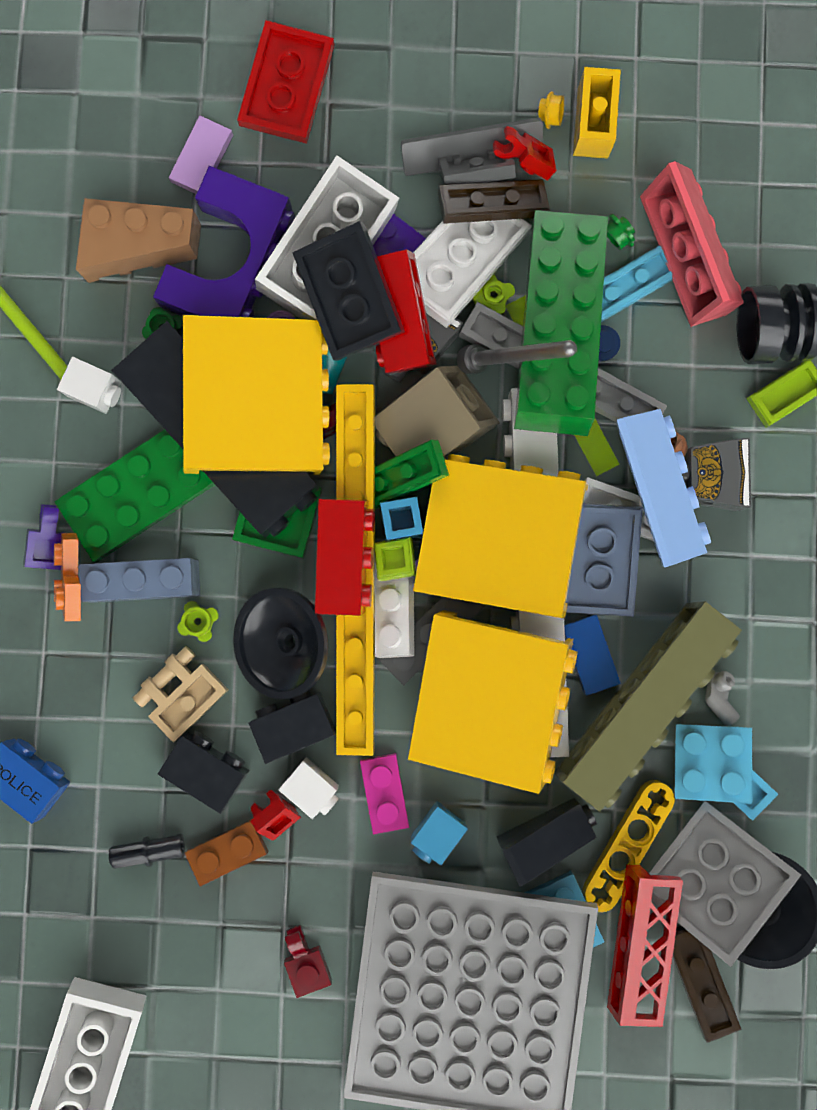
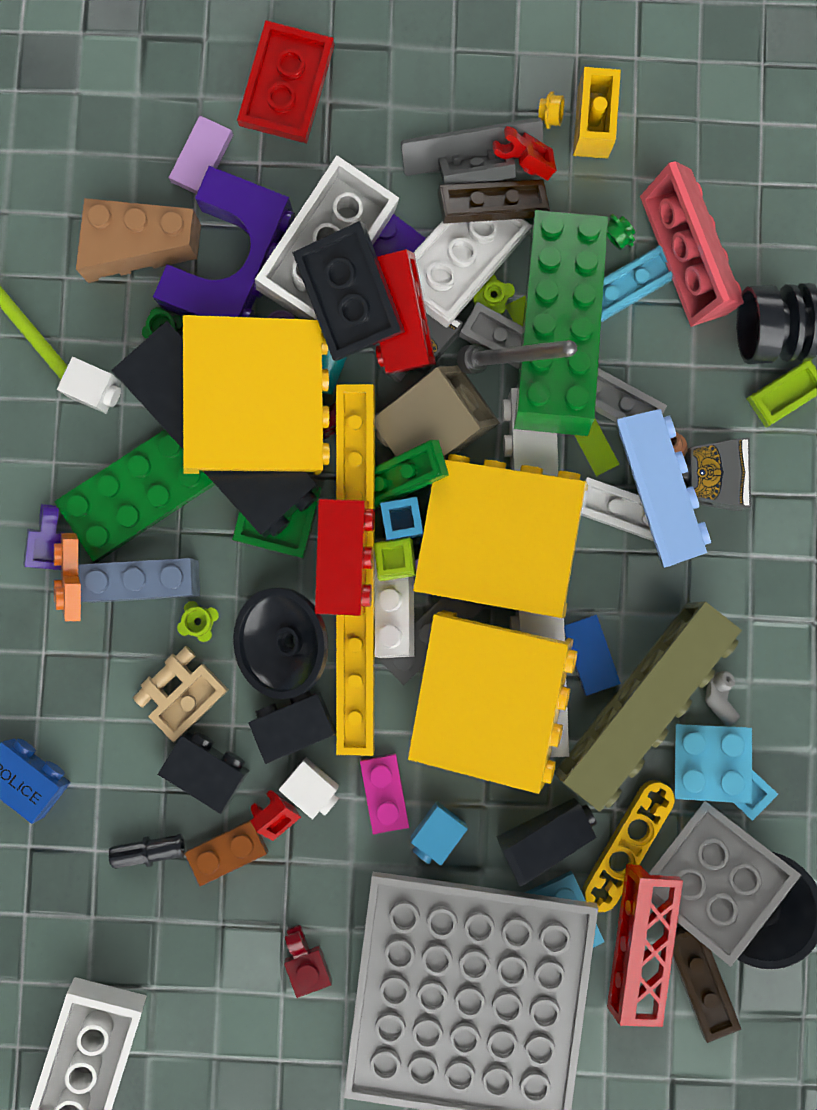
sand blue tile [566,503,643,617] -> none
dark blue plate [599,325,620,362] -> none

